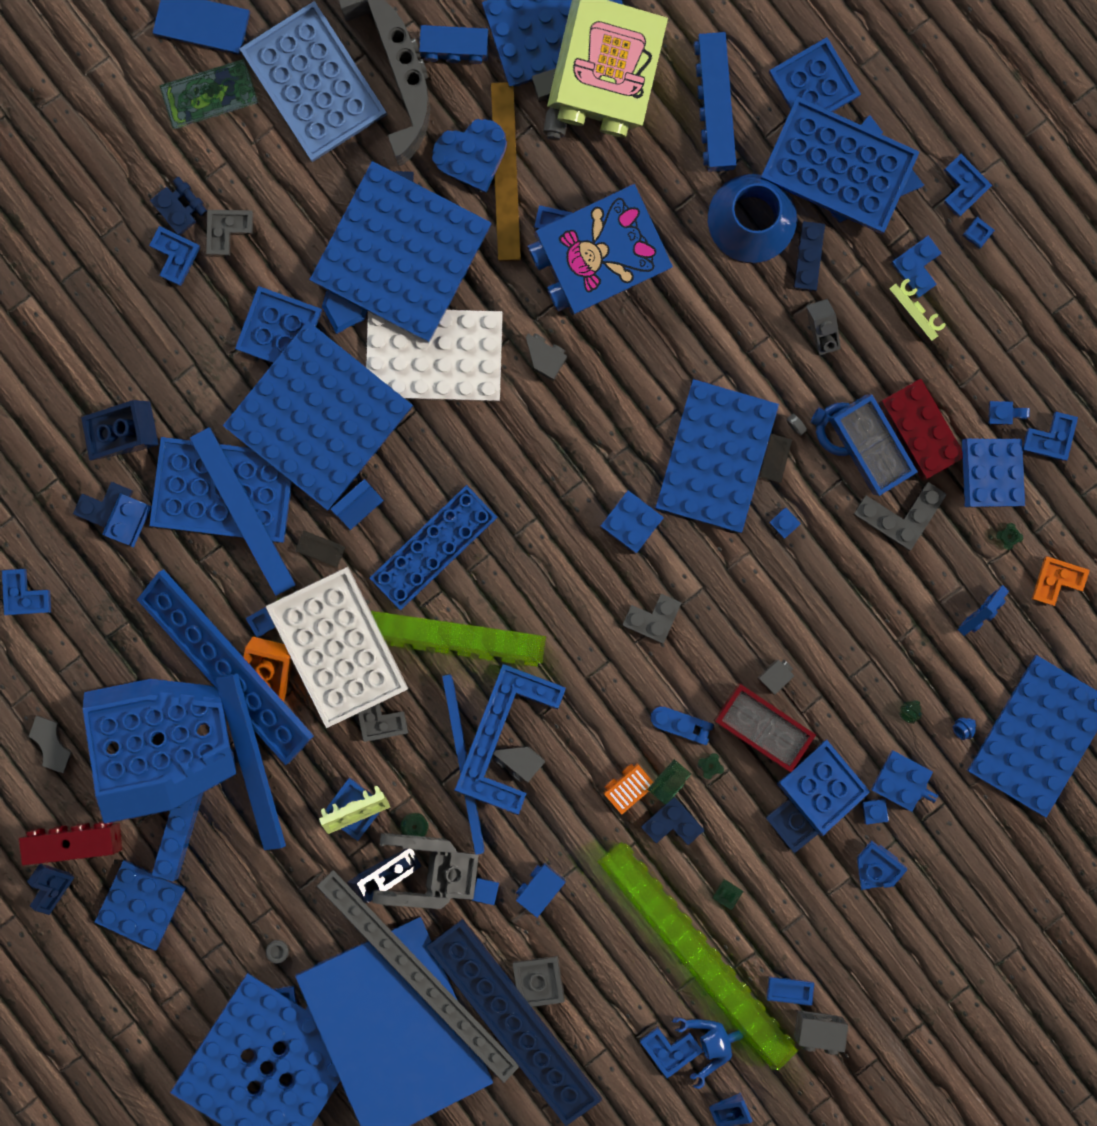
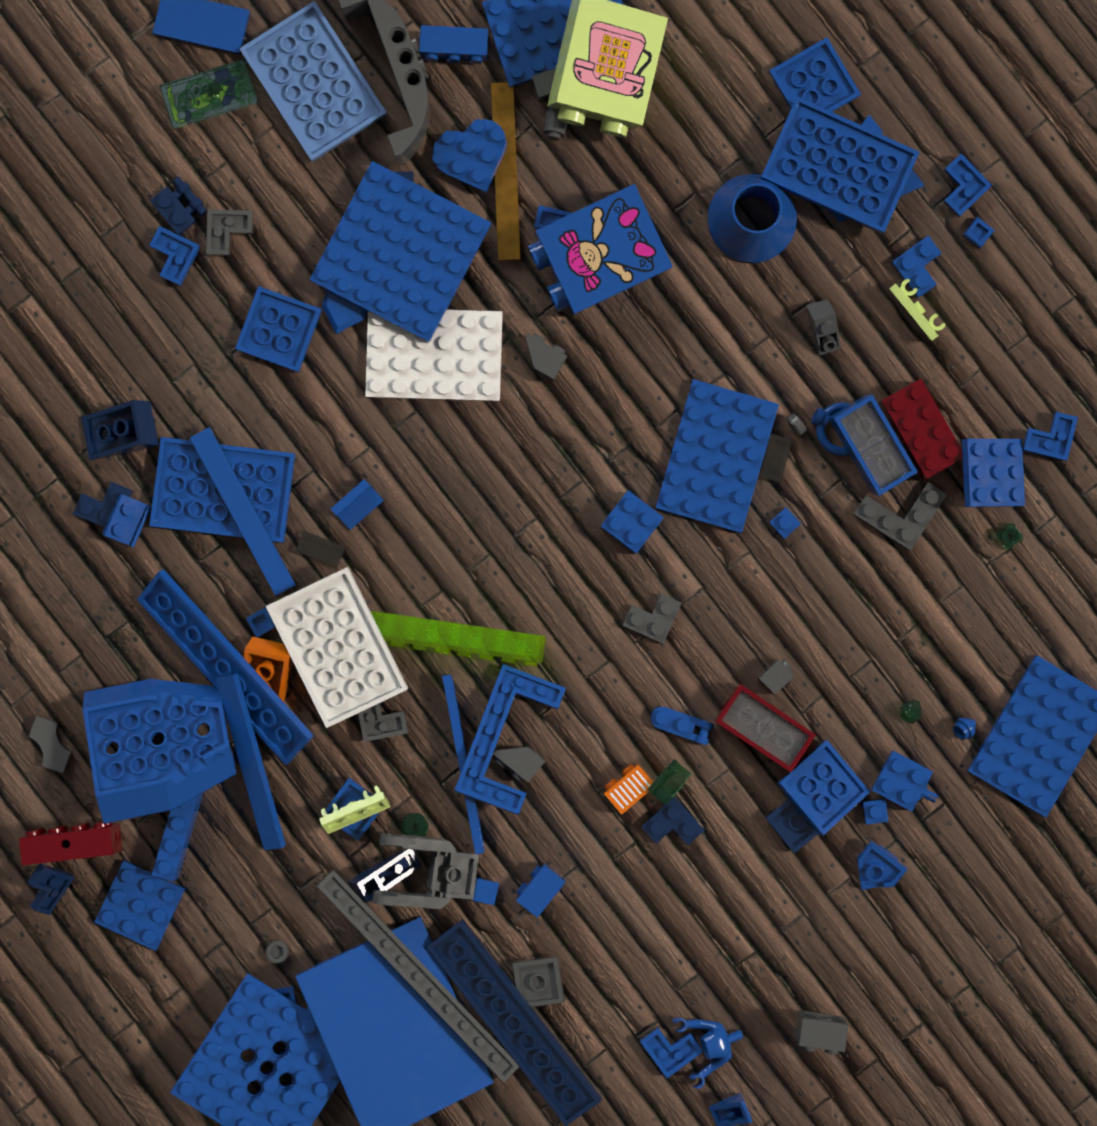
blue plate [2,569,51,615] -> none
blue plate [223,321,413,511] -> none
blue plate [370,485,498,610] -> none
clear neon green brick [597,842,798,1070] -> none
blue brick [694,32,736,172] -> none
clear green plate [698,753,724,779] -> none
clear green tile [712,878,744,910] -> none
blue tile [766,976,814,1006] -> none
dark blue plate [793,221,825,292] -> none
blue plate [958,585,1009,636] -> none
blue plate [989,401,1030,425] -> none
orange plate [1032,556,1090,606] -> none

